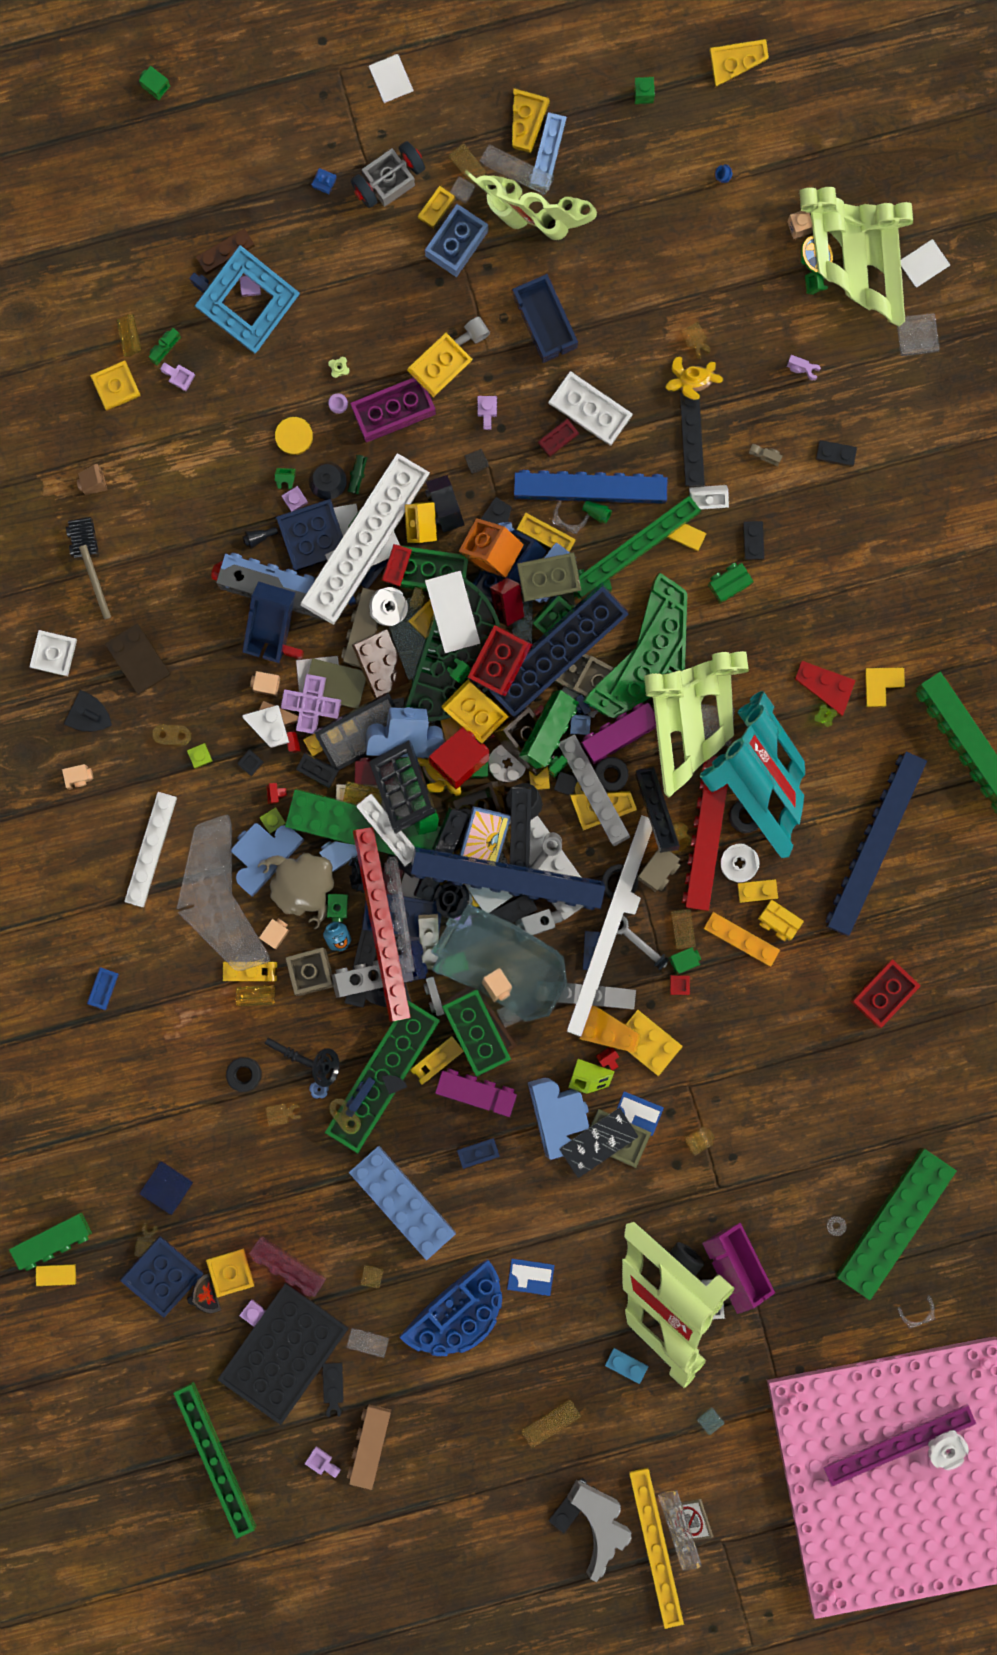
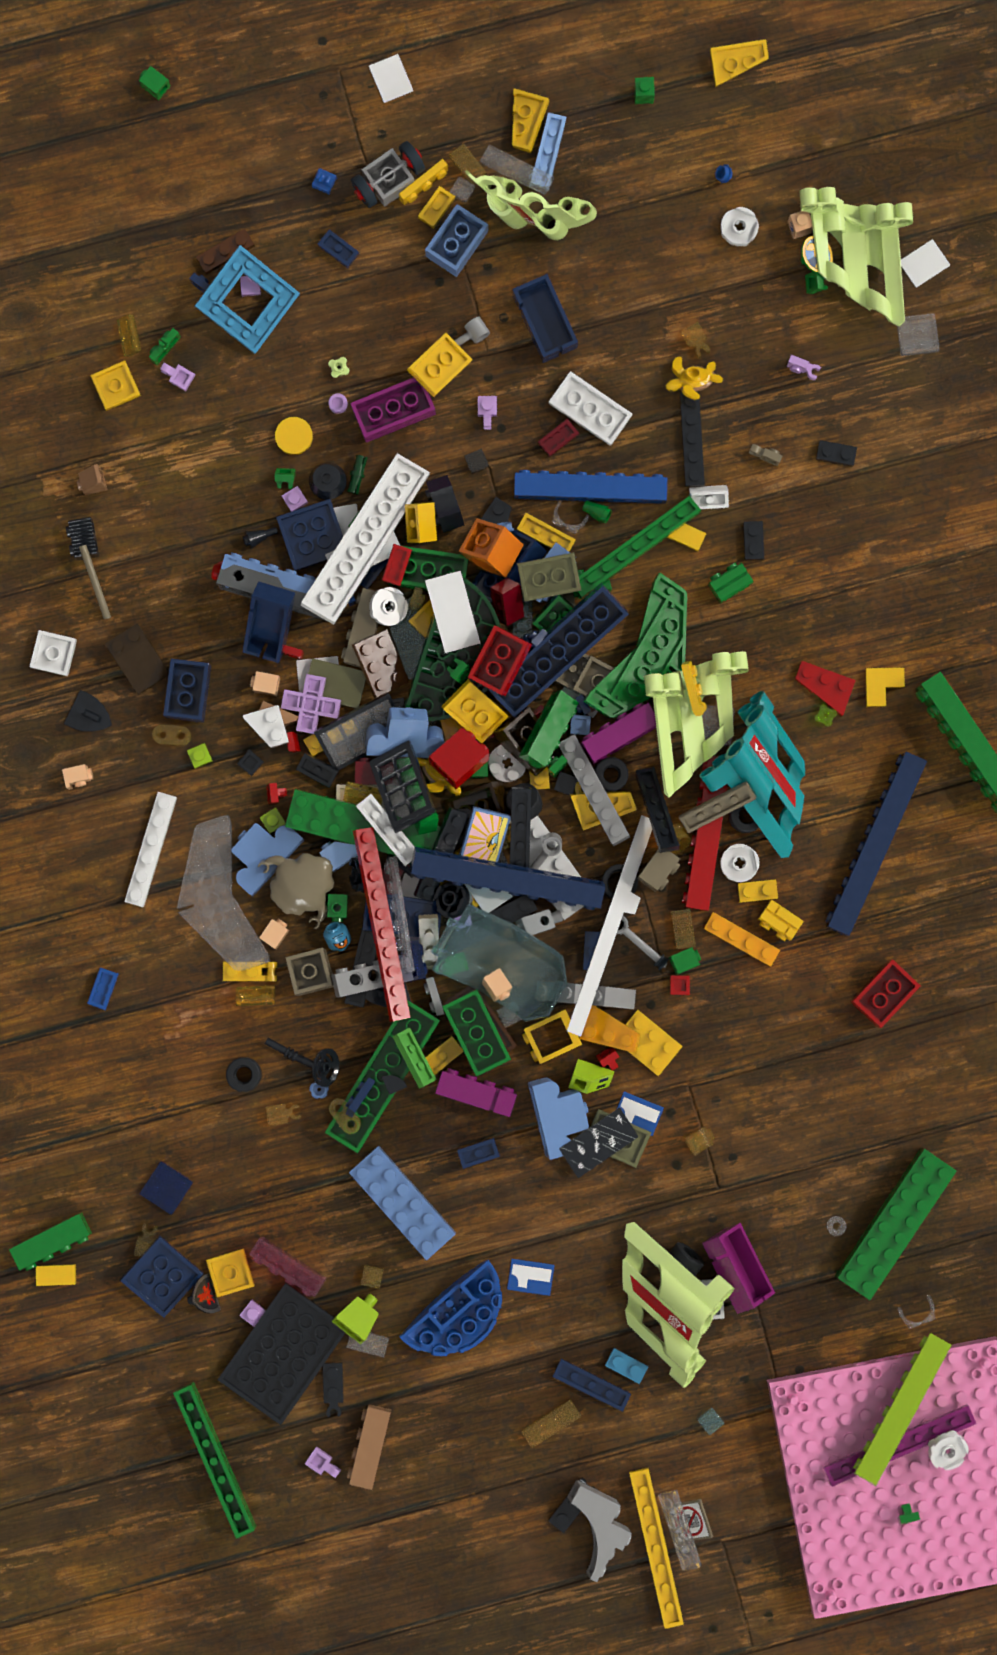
none -> dark blue brick [163,659,211,723]
none -> dark blue plate [318,230,359,269]
none -> lime torso [331,1294,379,1344]
none -> bright green plate [393,1028,437,1089]
none -> yellow plate [399,159,448,205]
none -> dark blue plate [521,629,548,650]
none -> yellow window [522,1009,582,1064]
none -> dark blue plate [553,1358,631,1412]
none -> dark tan tile [679,781,756,833]
none -> yellow plate [681,661,707,716]
none -> white plate [721,207,759,246]
none -> lime brick [853,1333,952,1486]
none -> green tile [897,1503,920,1525]

